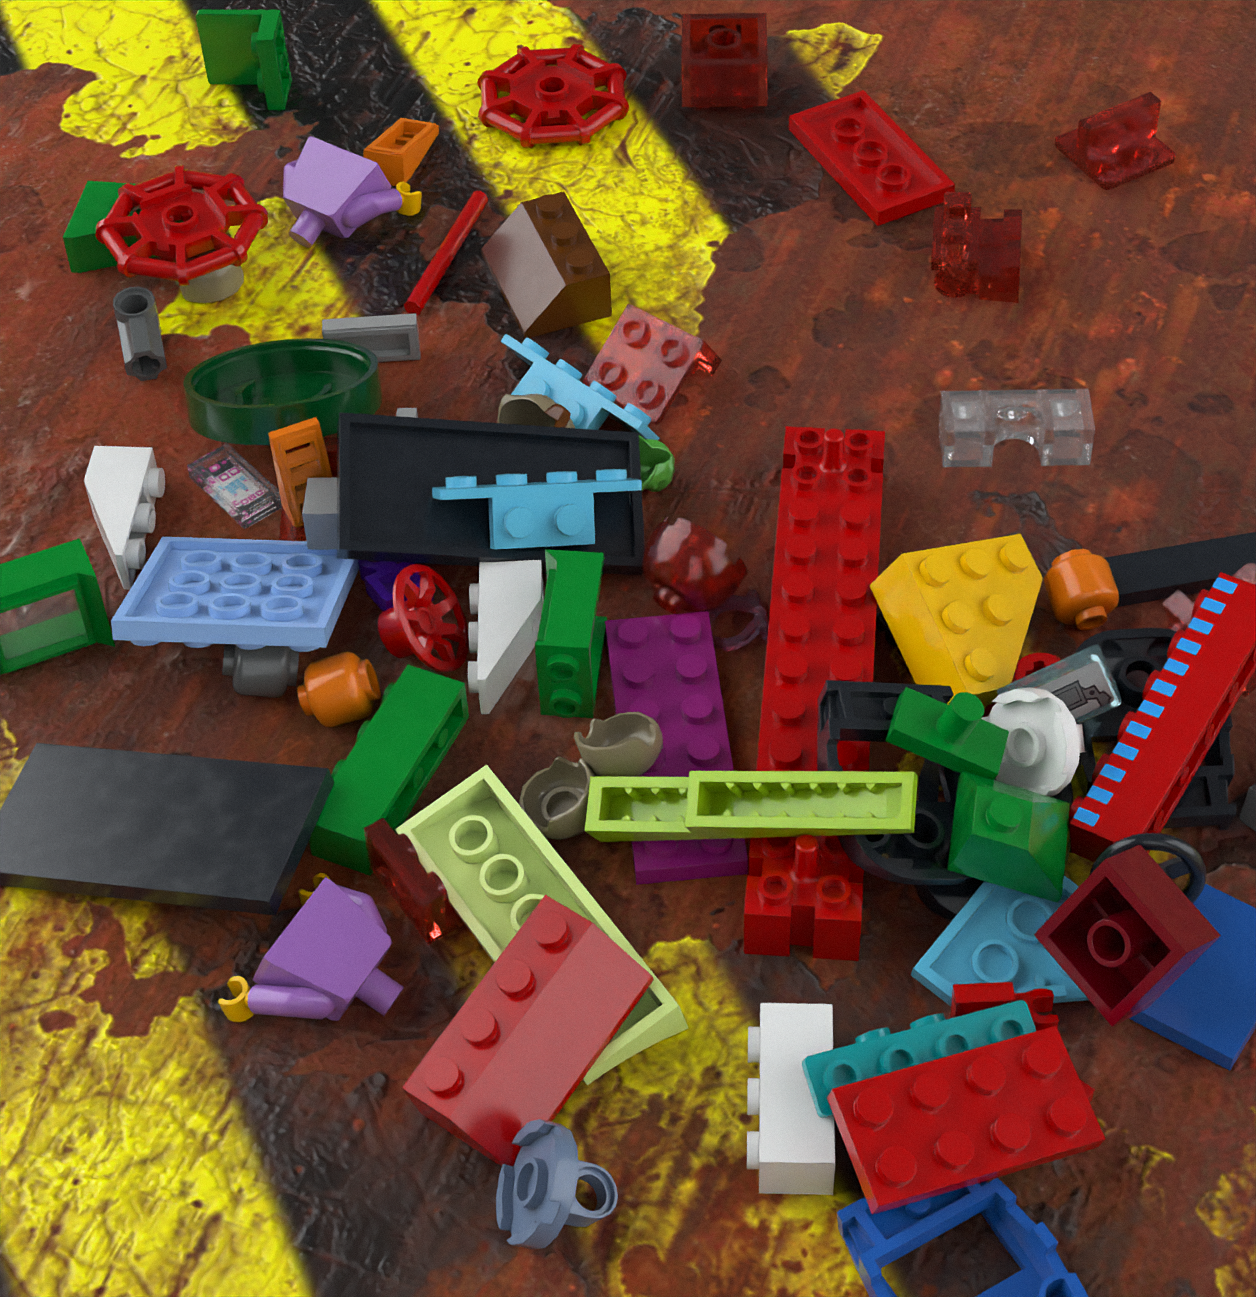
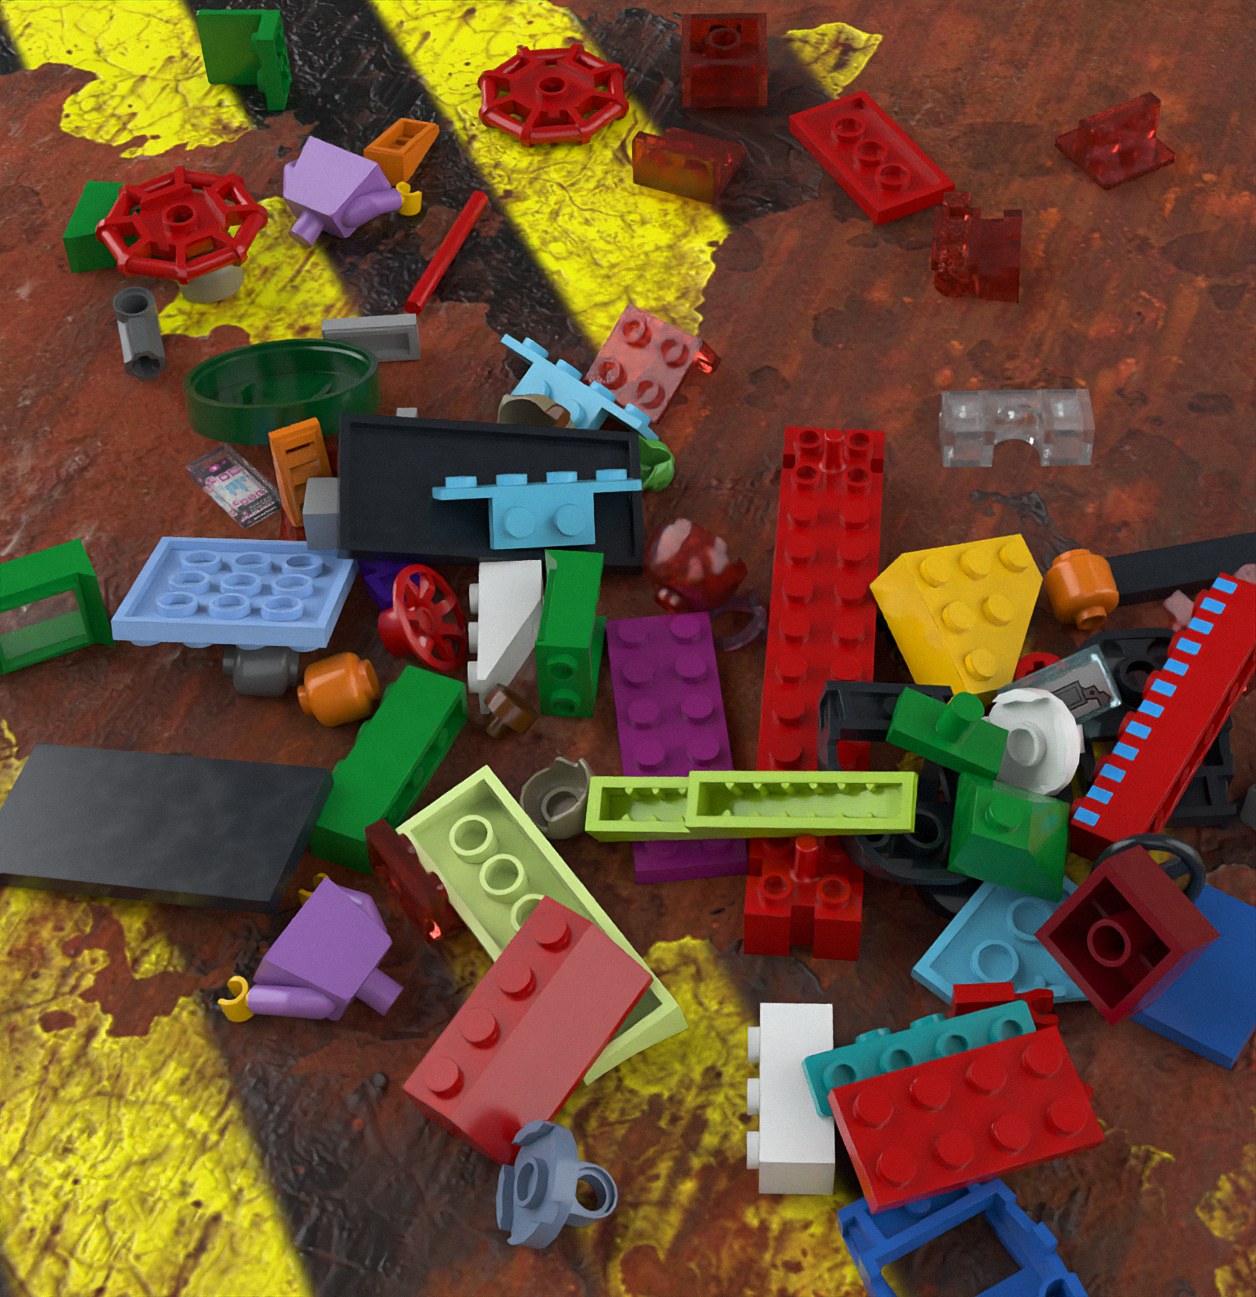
white slope [84,446,165,590] -> none
reddish brown slope [482,192,612,338] -> none
dark tan hair [573,711,663,777] -> none
none -> reddish brown tile [483,683,539,740]
none -> clear red bracket [632,128,746,205]

